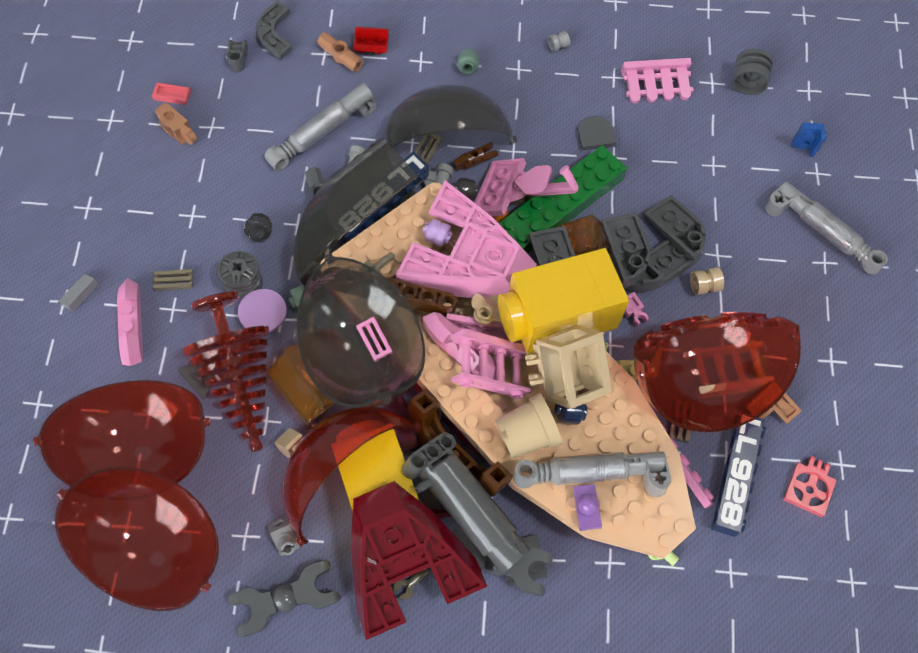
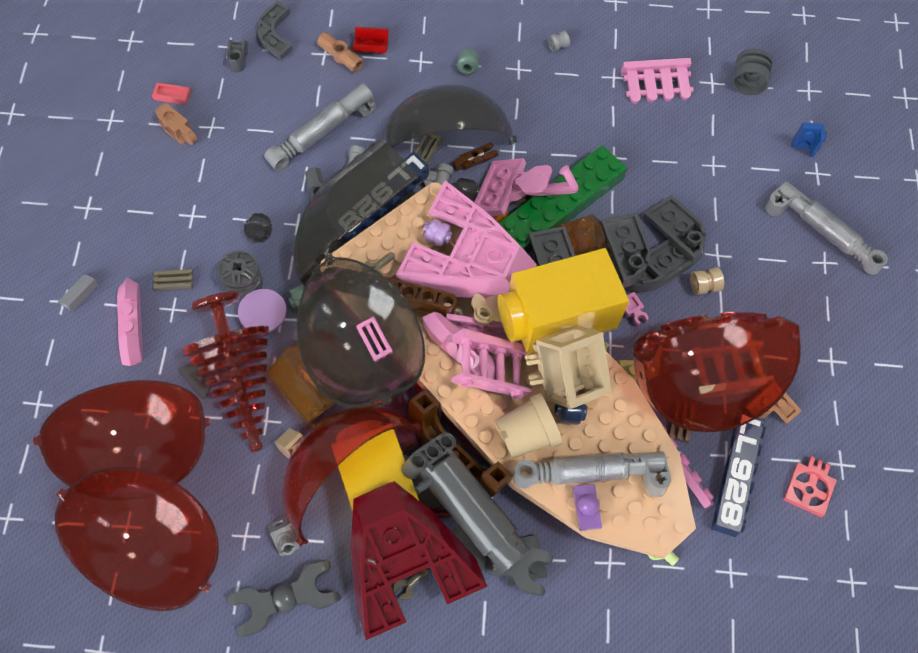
dark grey tile [578,116,617,150] -> none

